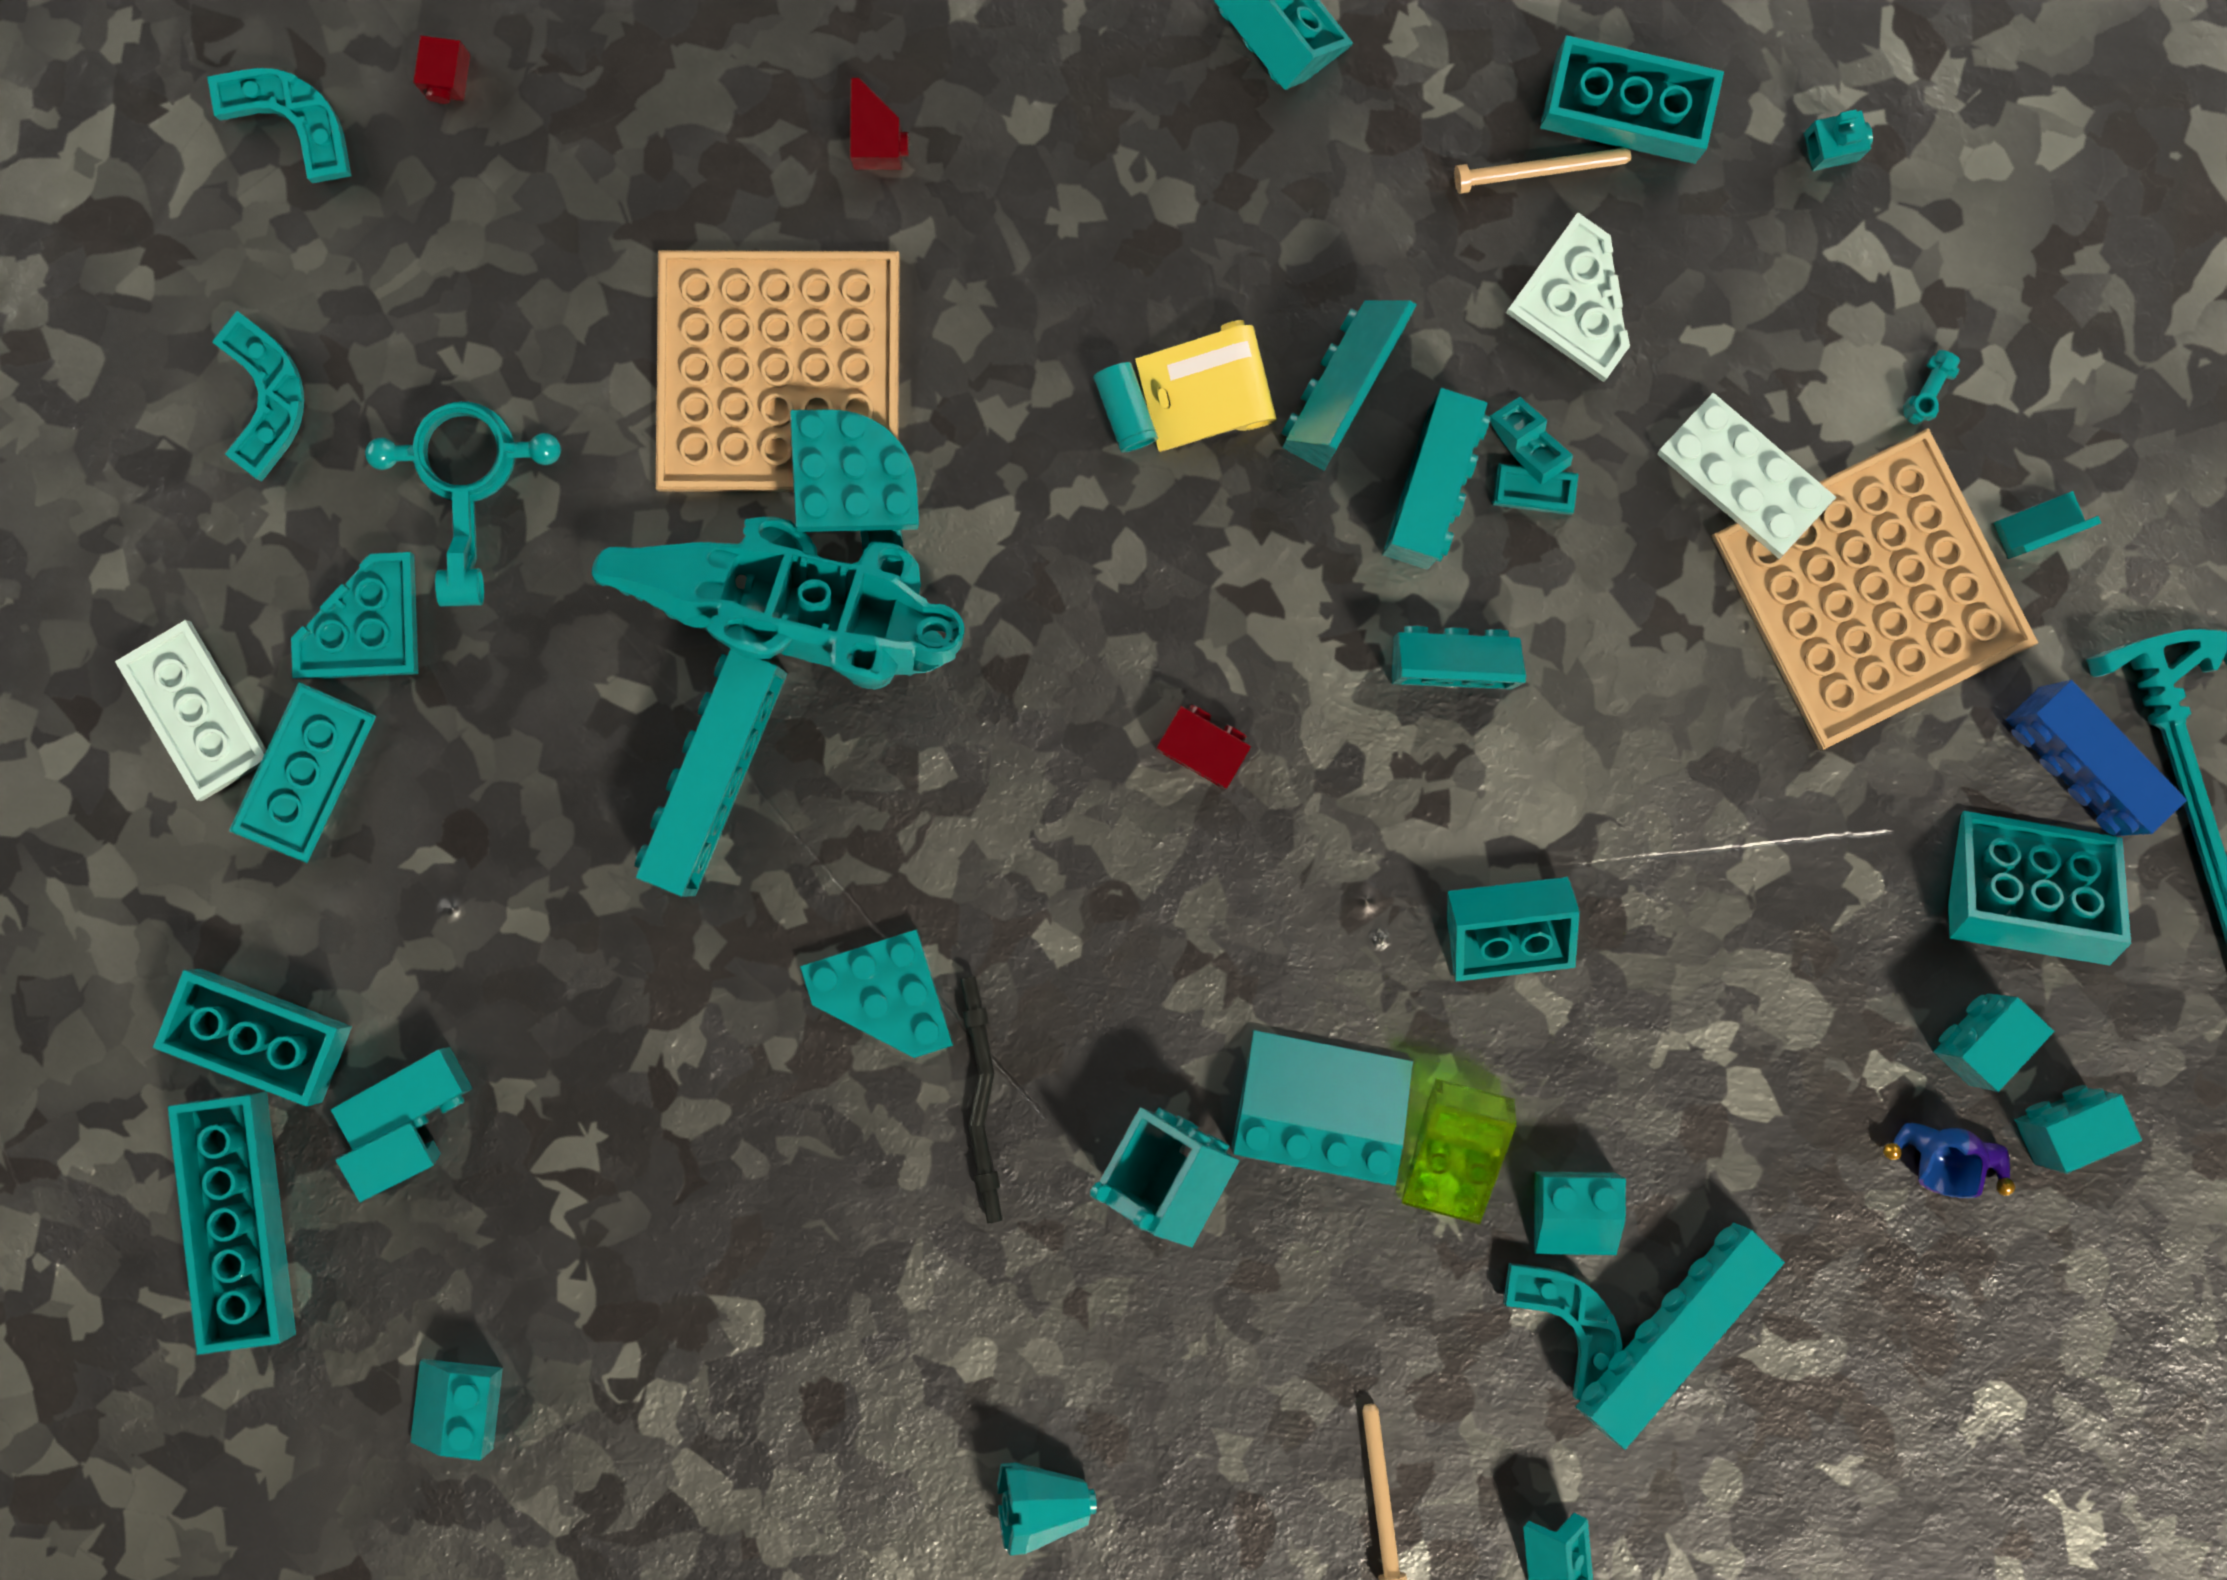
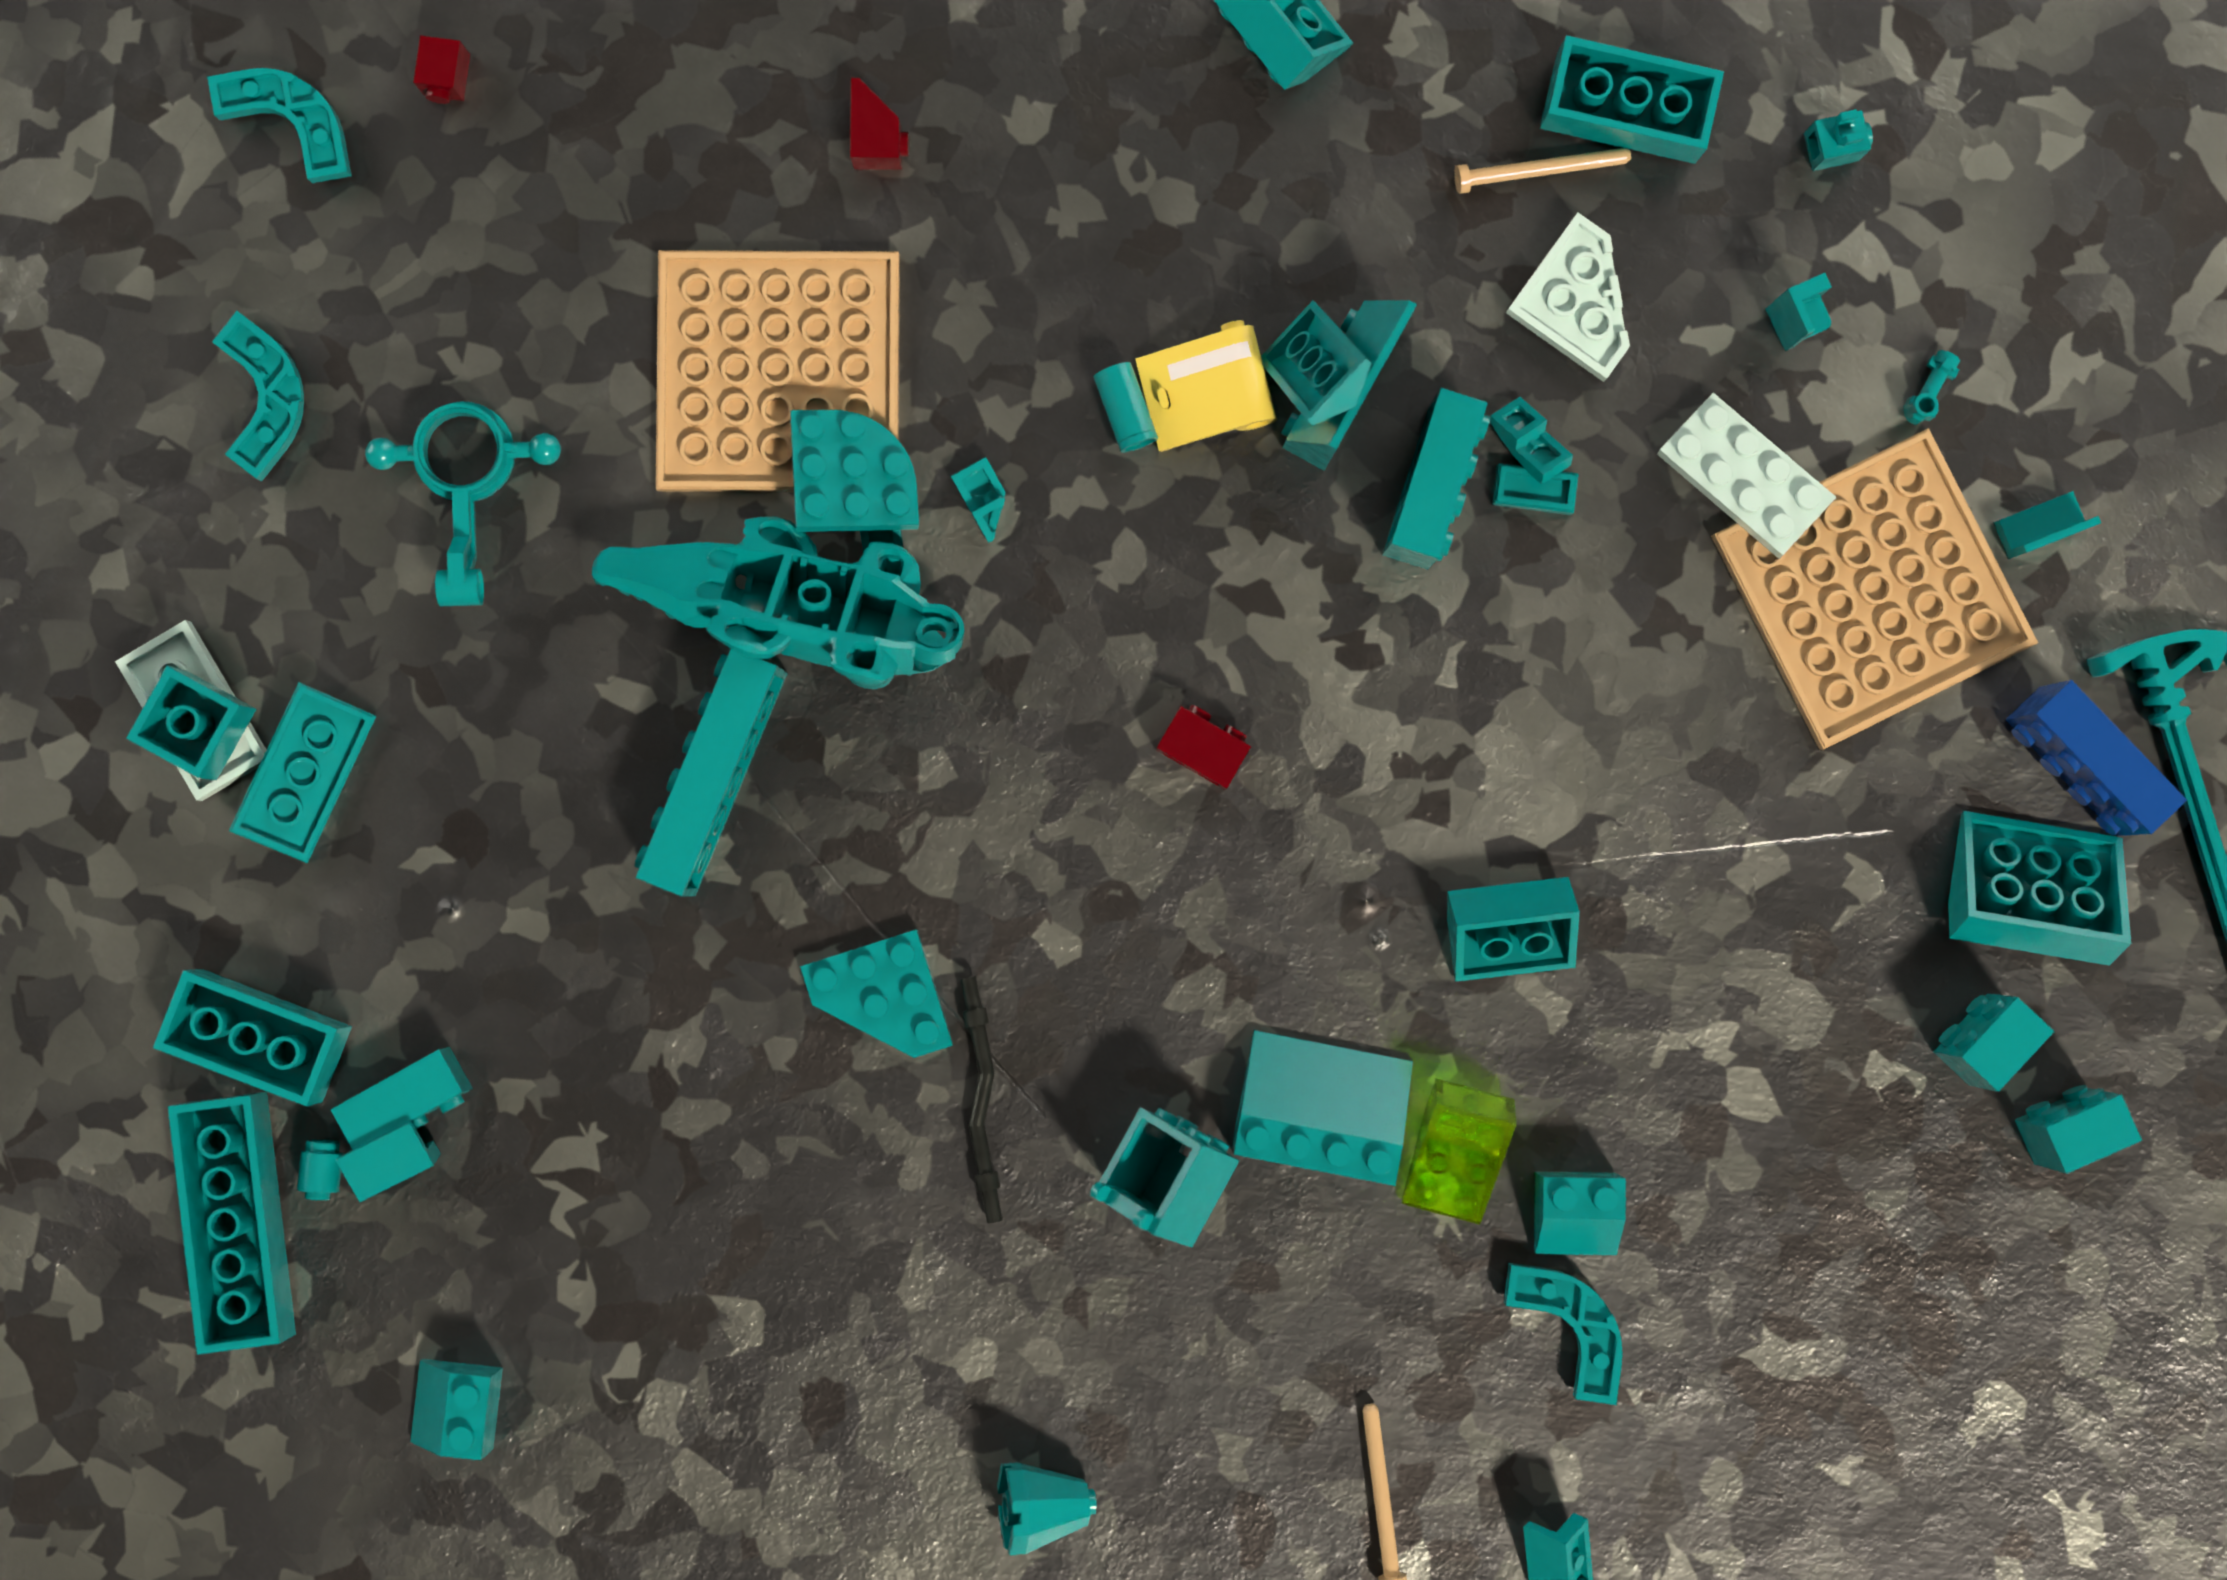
teal plate [291,552,419,680] -> none
teal slope [1392,626,1526,690] -> none
teal brick [1576,1222,1785,1450] -> none
blue piece [1883,1122,2015,1198] -> none
none -> teal brick [126,666,257,780]
none -> teal brick [297,1139,343,1200]
none -> teal slope [950,457,1006,543]
none -> teal slope [1261,300,1372,425]
none -> teal panel [1765,273,1832,351]

